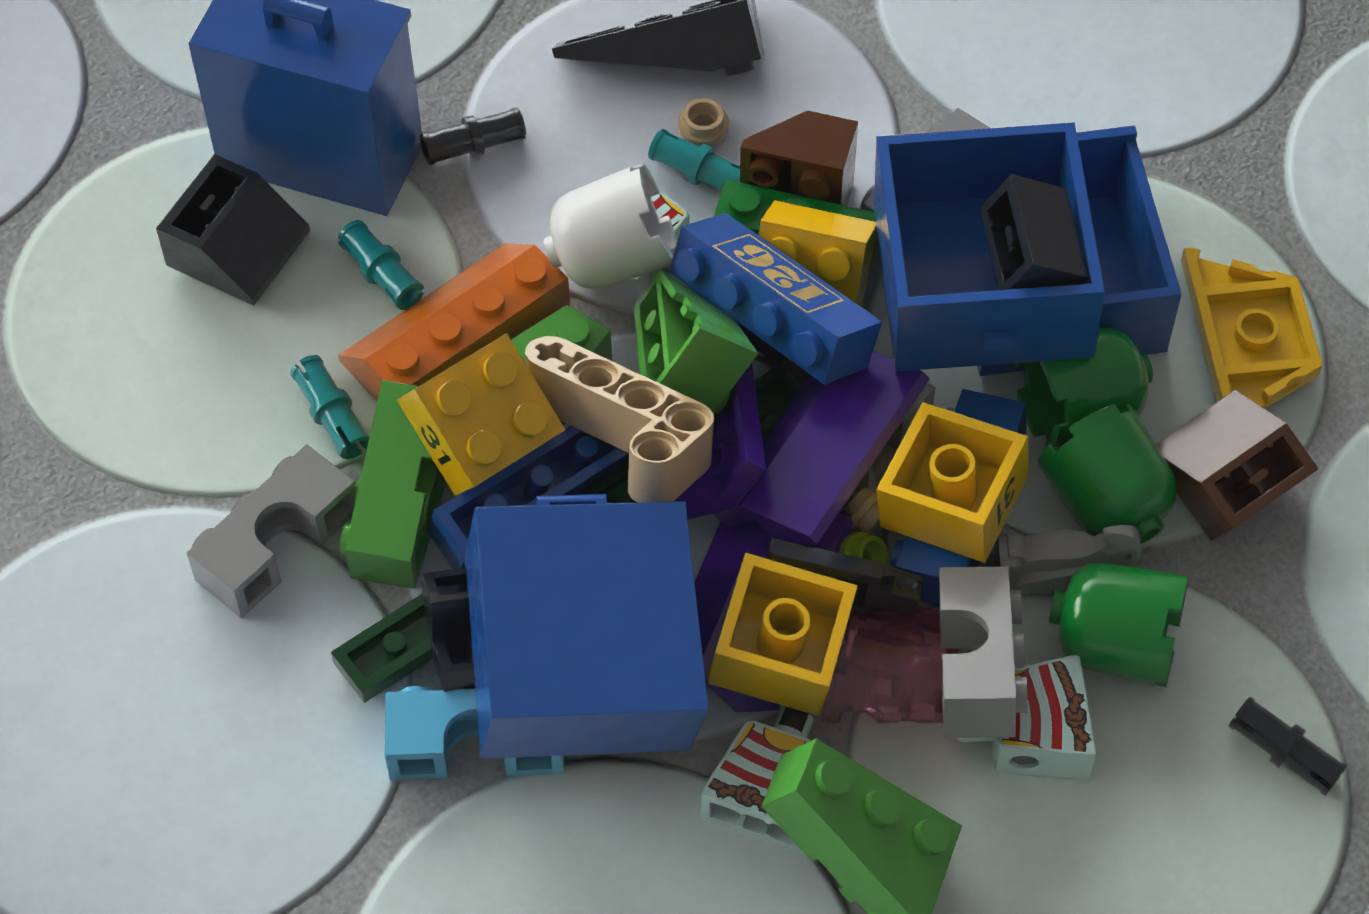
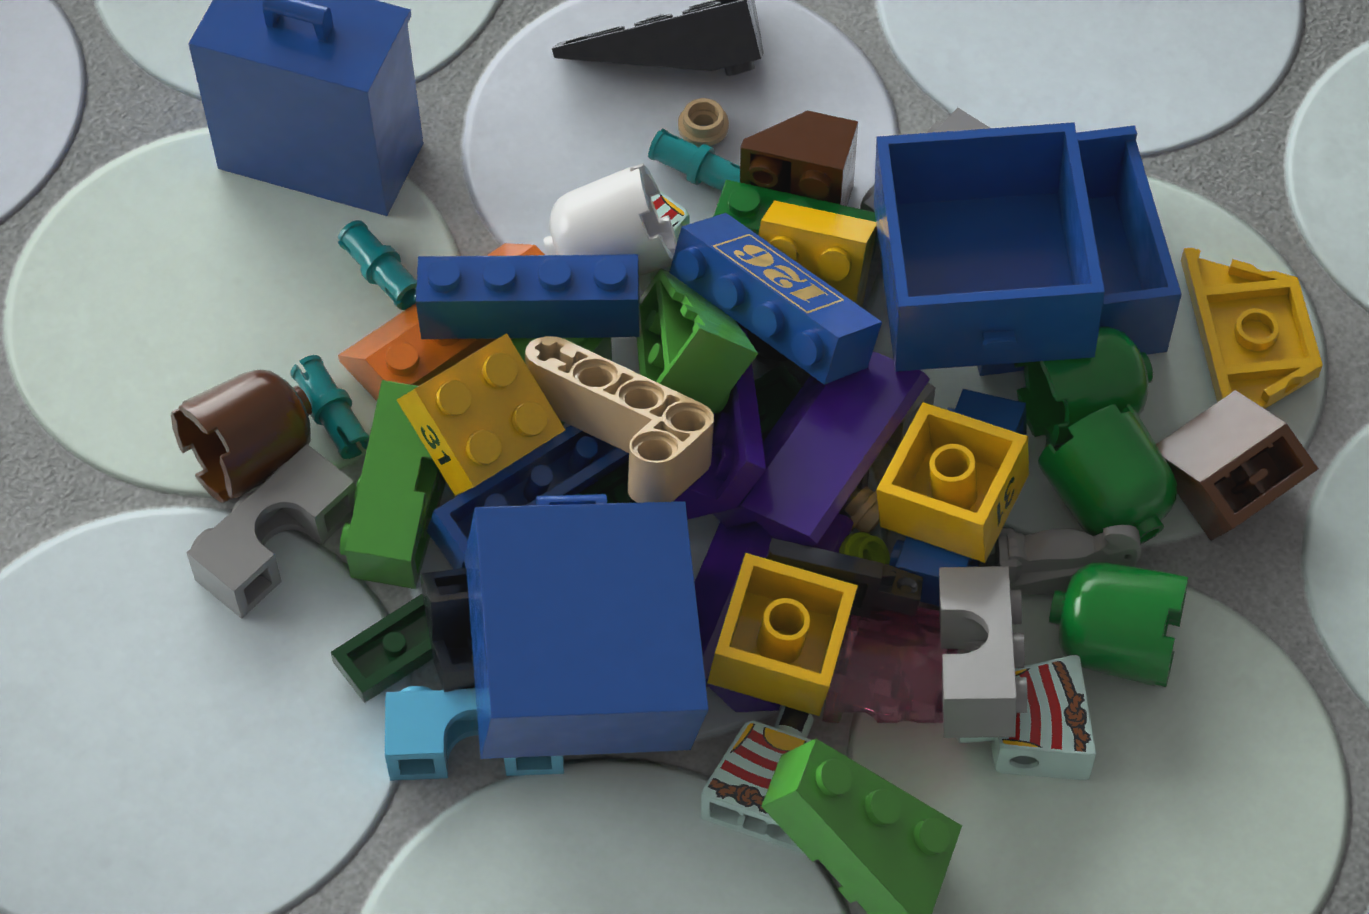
black slope [156,154,310,306] -> none
black pin [419,107,526,166] -> none
black slope [980,174,1089,290] -> none
black pin [1228,696,1347,796] -> none
none -> reddish brown cylinder [171,369,312,503]
none -> blue brick [416,254,640,339]

